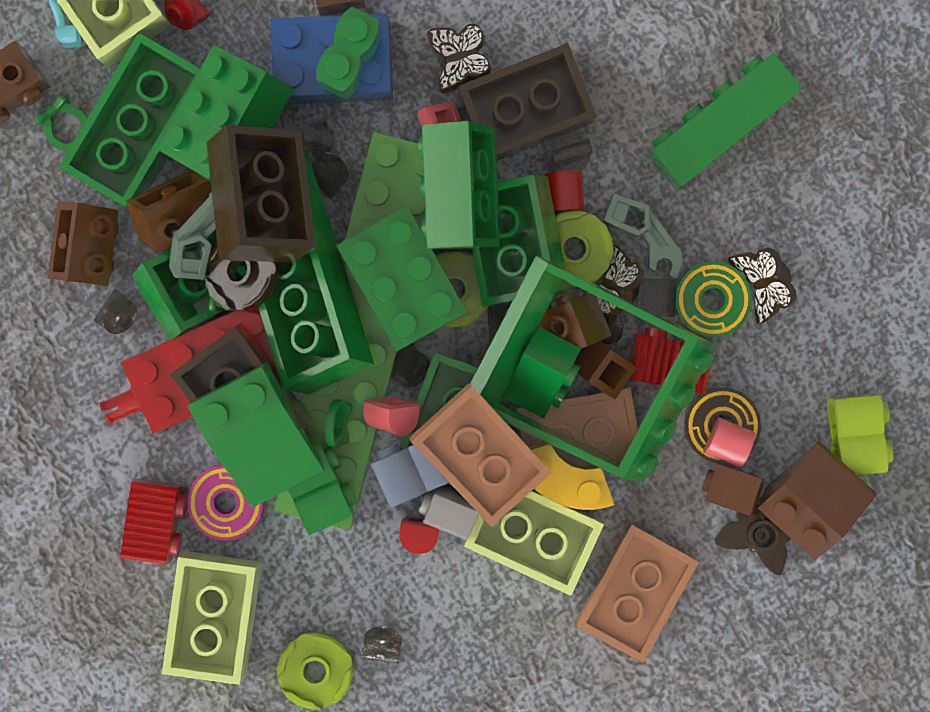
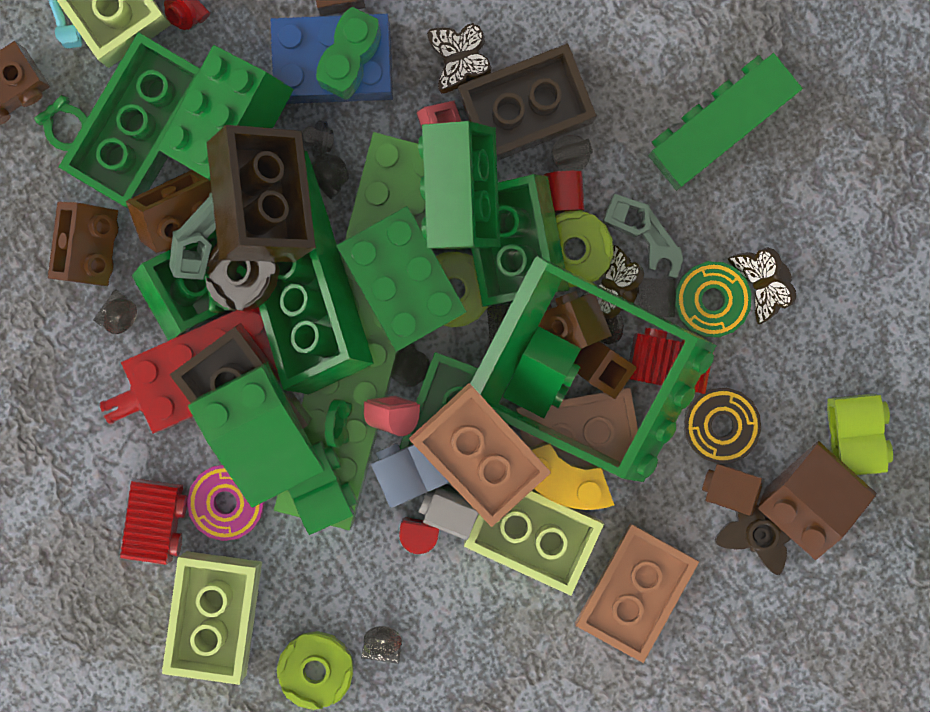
coral brick [703,417,755,468] -> none

